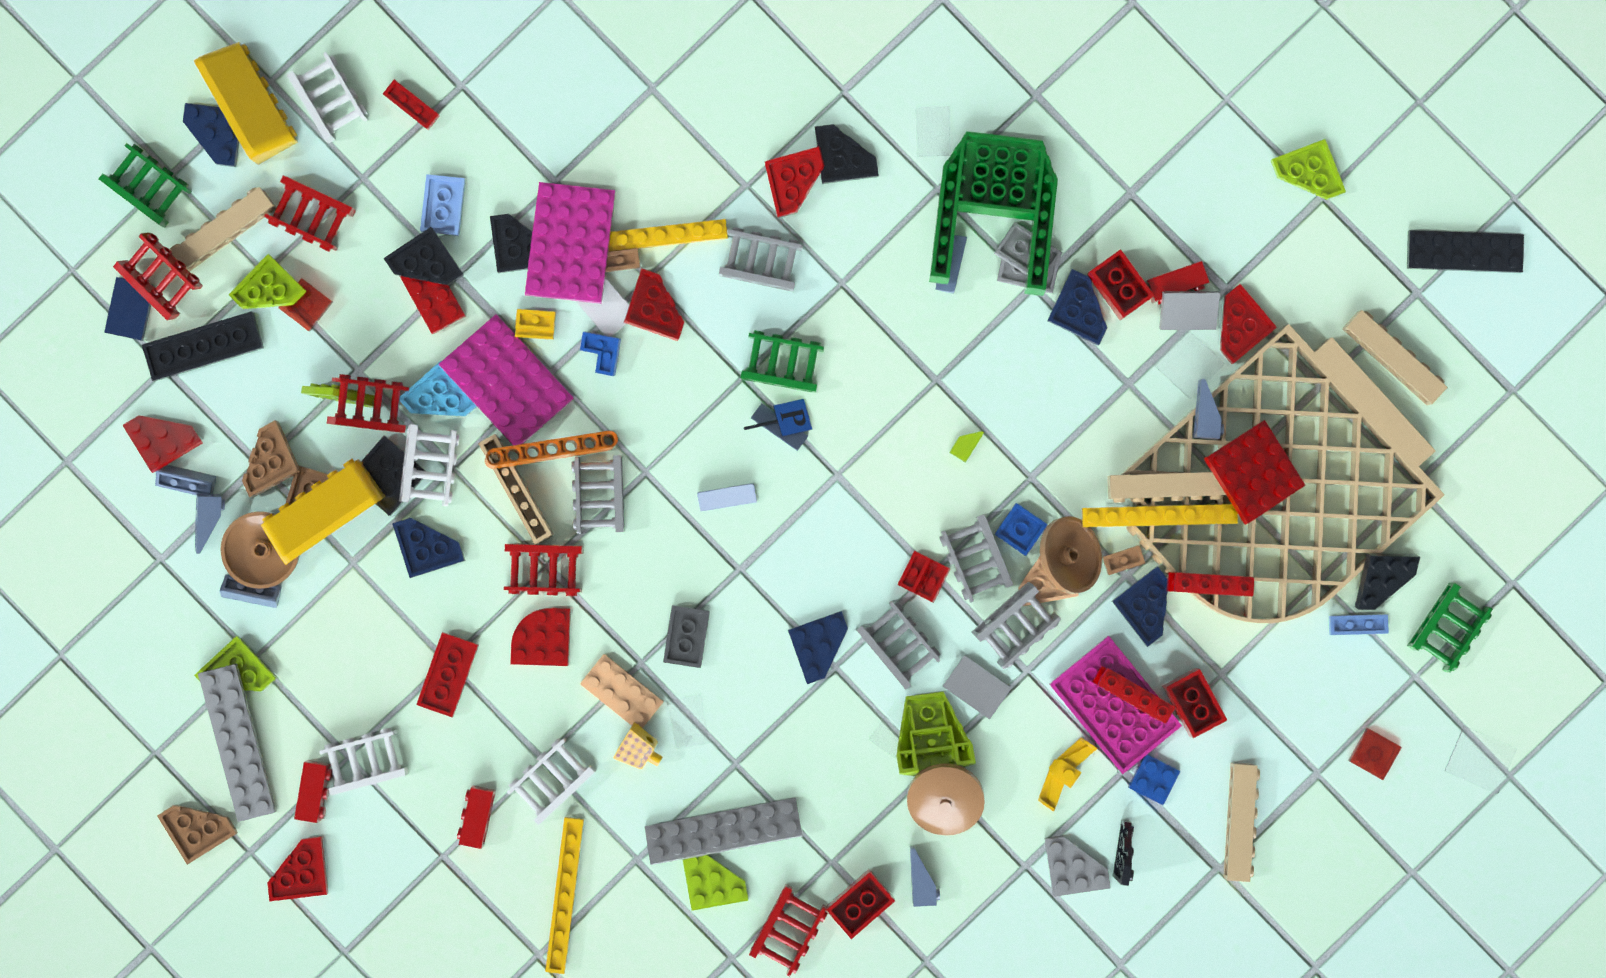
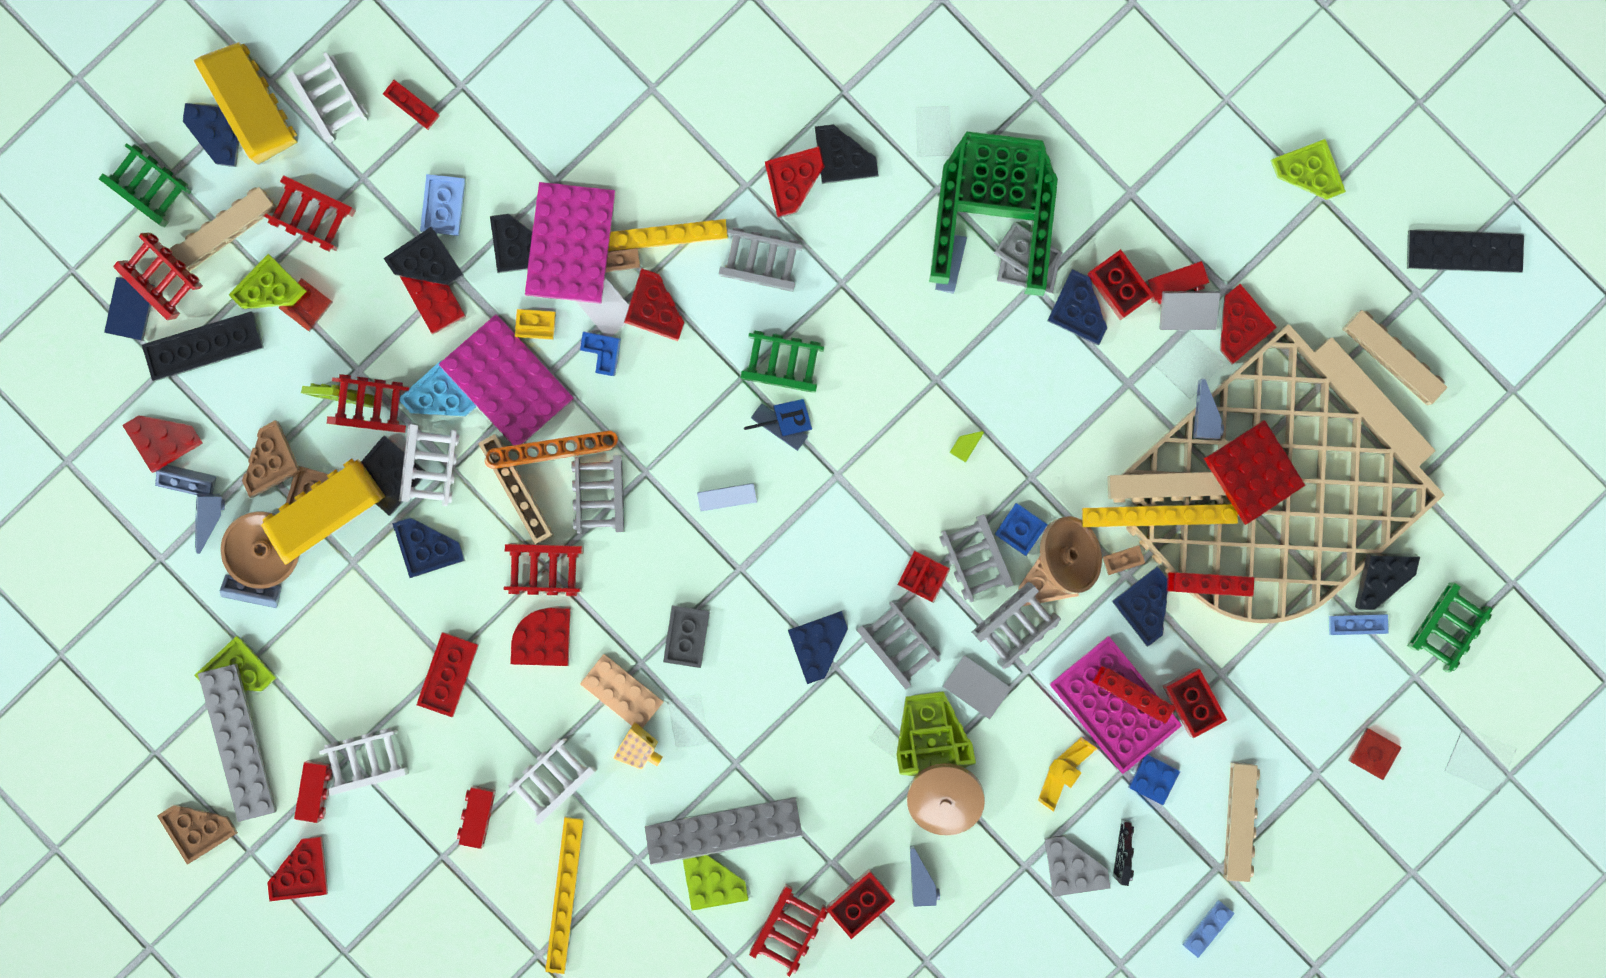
none -> medium blue plate [1182,900,1235,958]

